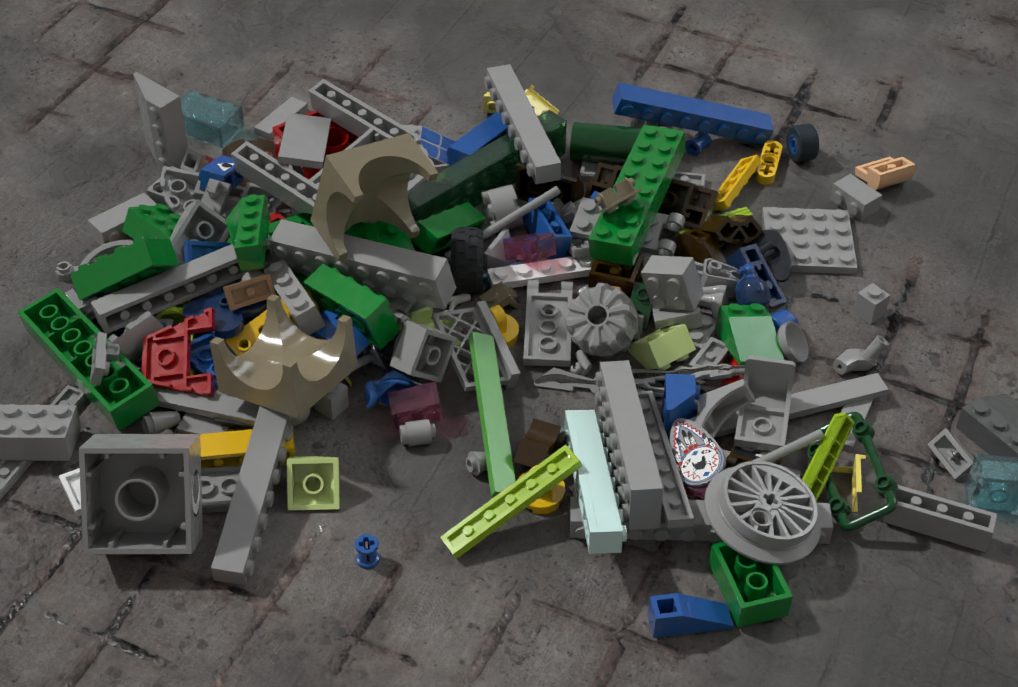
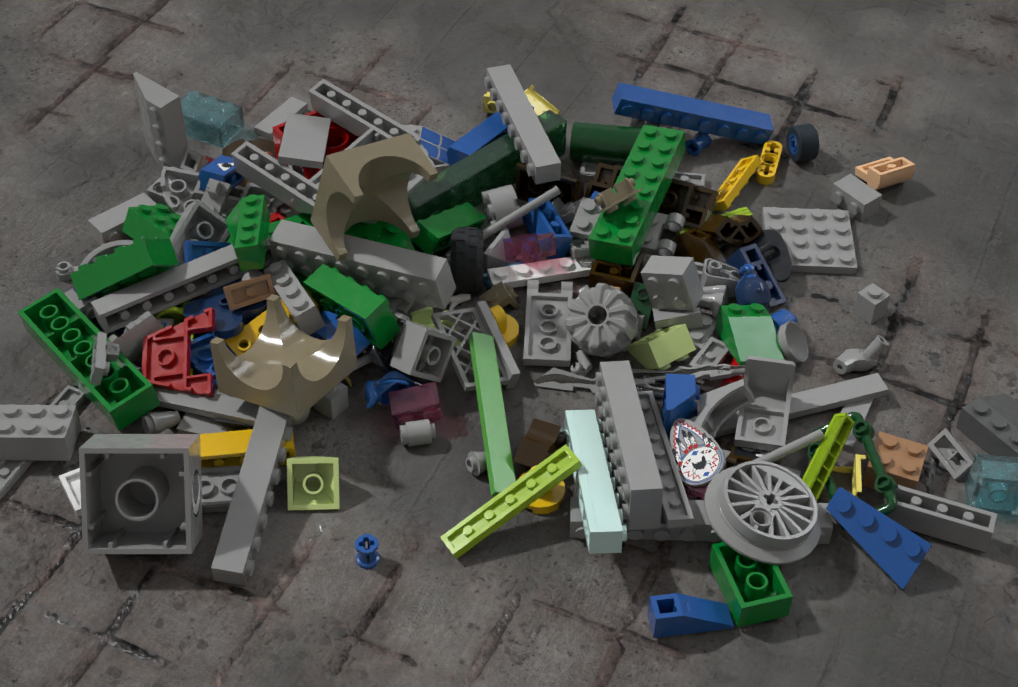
none -> blue wing [826,487,932,590]
none -> medium nougat brick [862,431,929,490]

